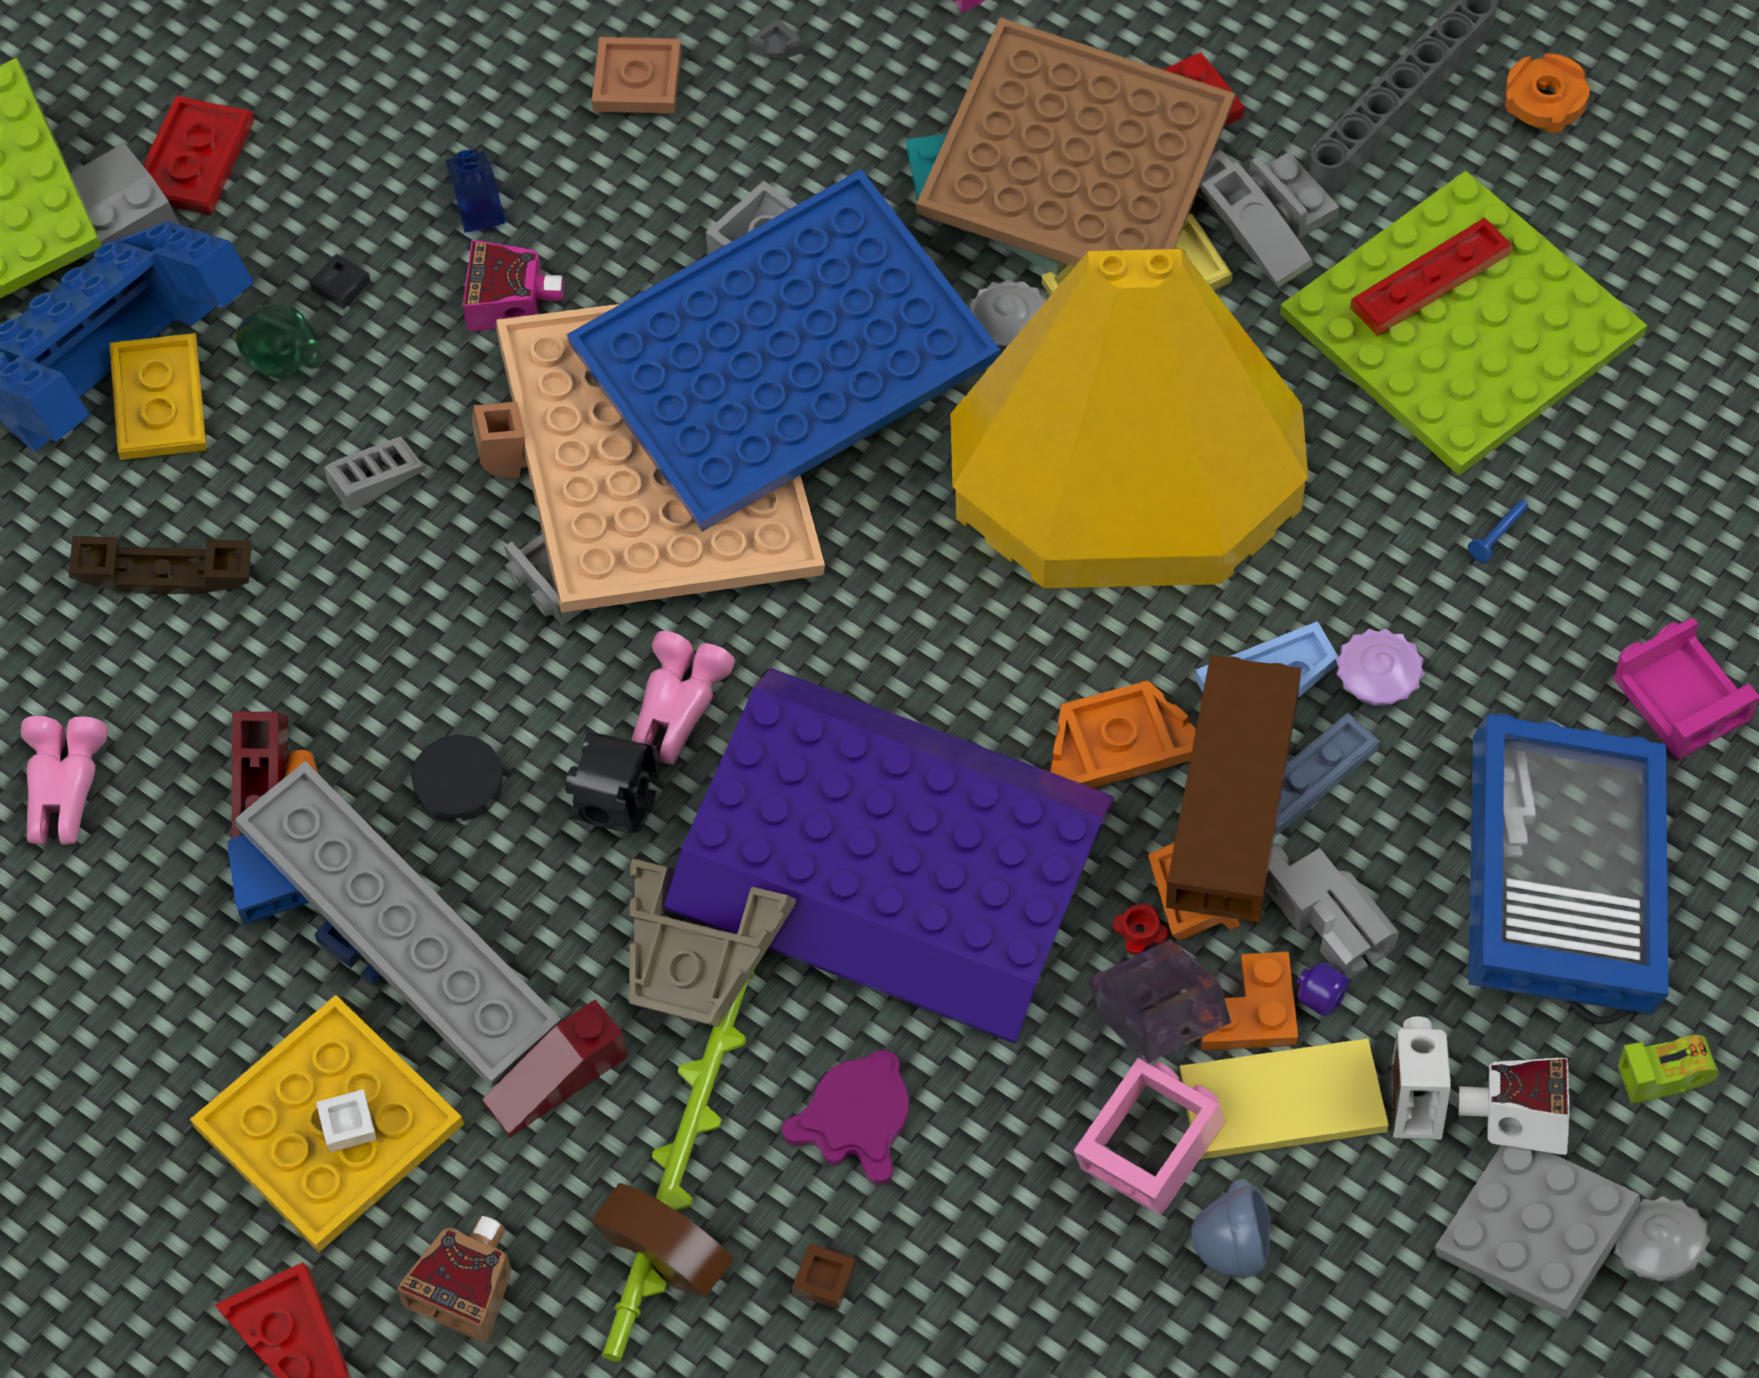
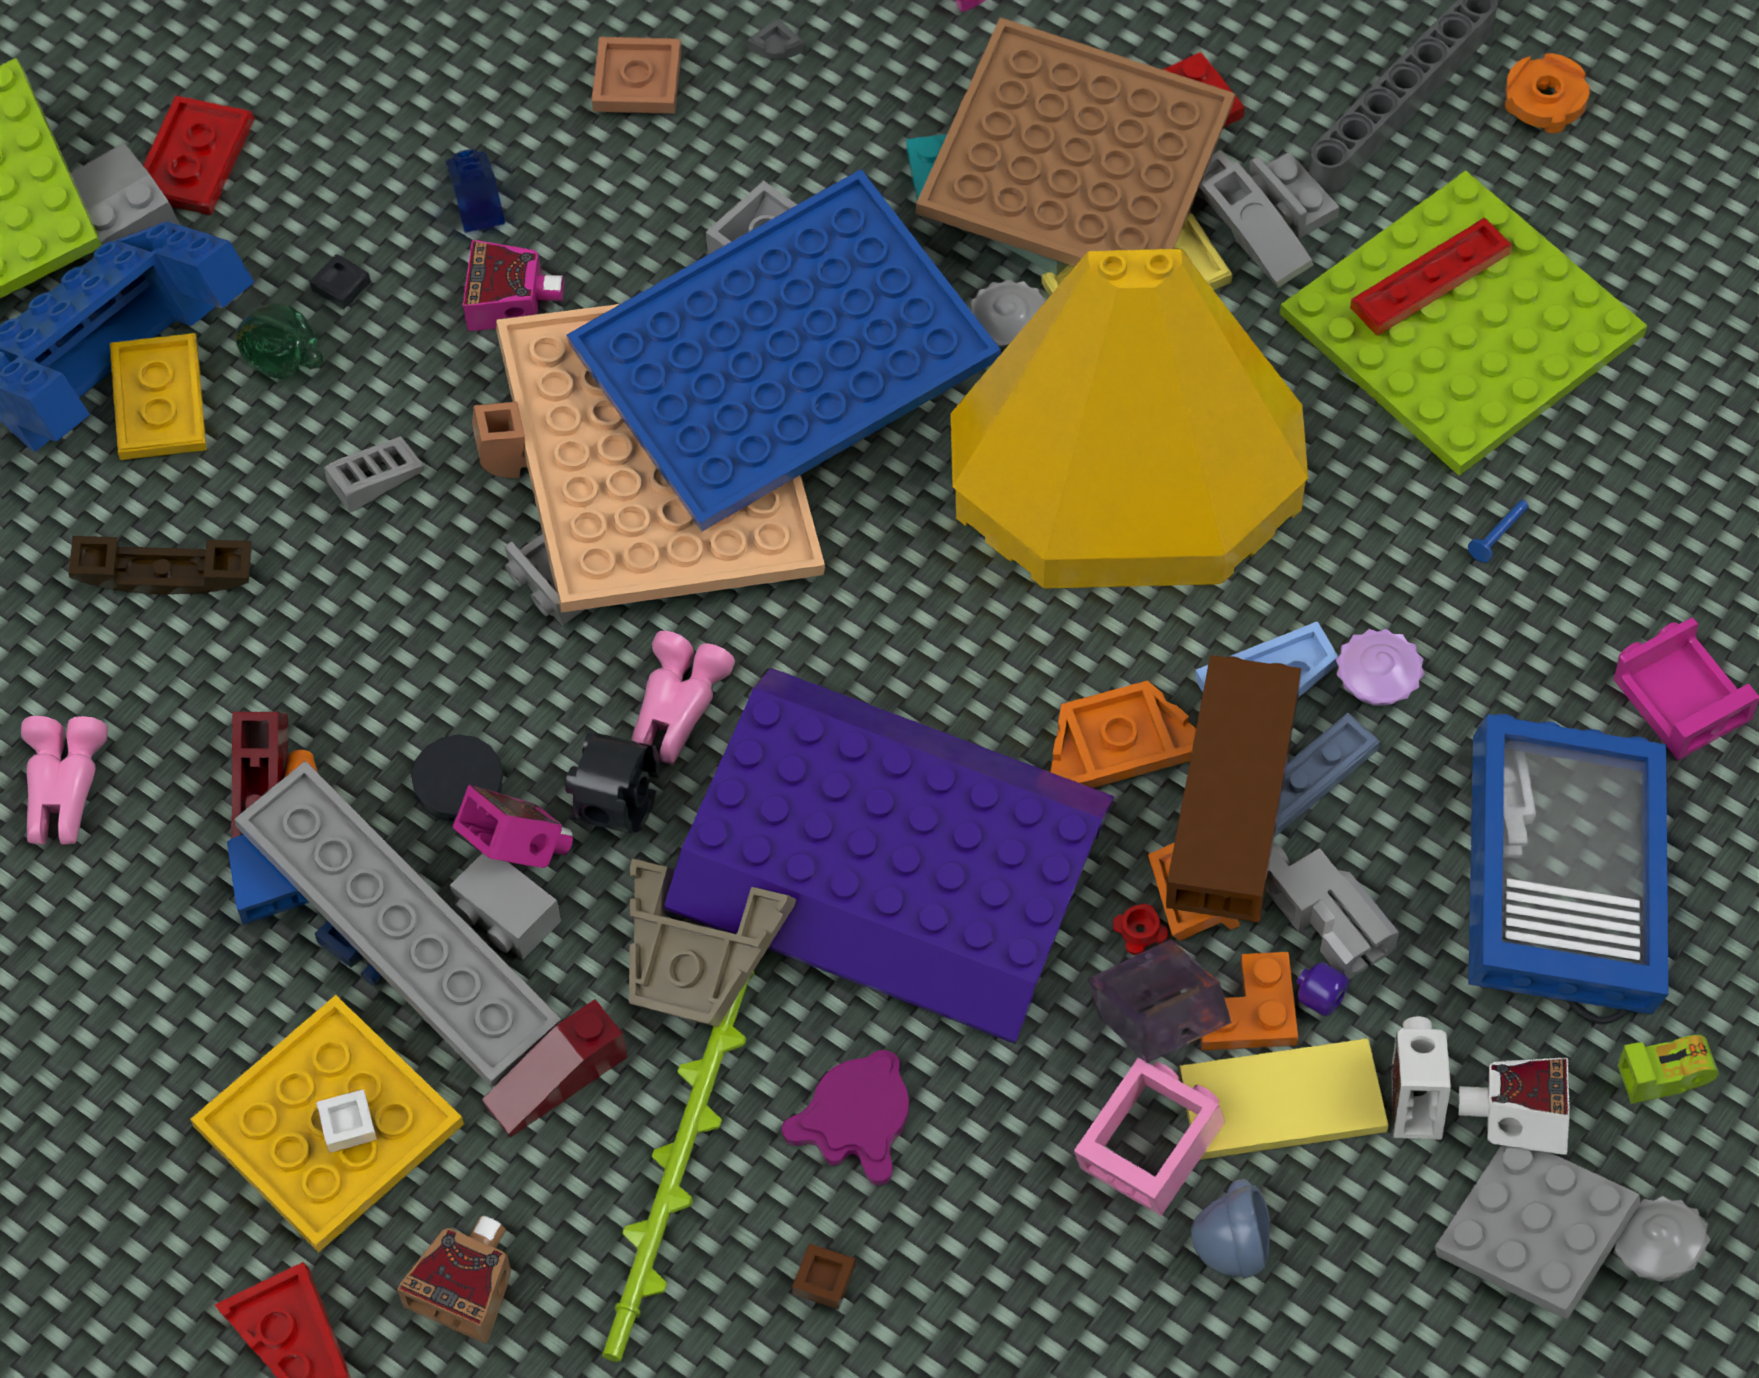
reddish brown brick [591,1183,734,1298] -> none
none -> light grey brick [450,853,561,960]
none -> dark pink torso [453,785,573,868]

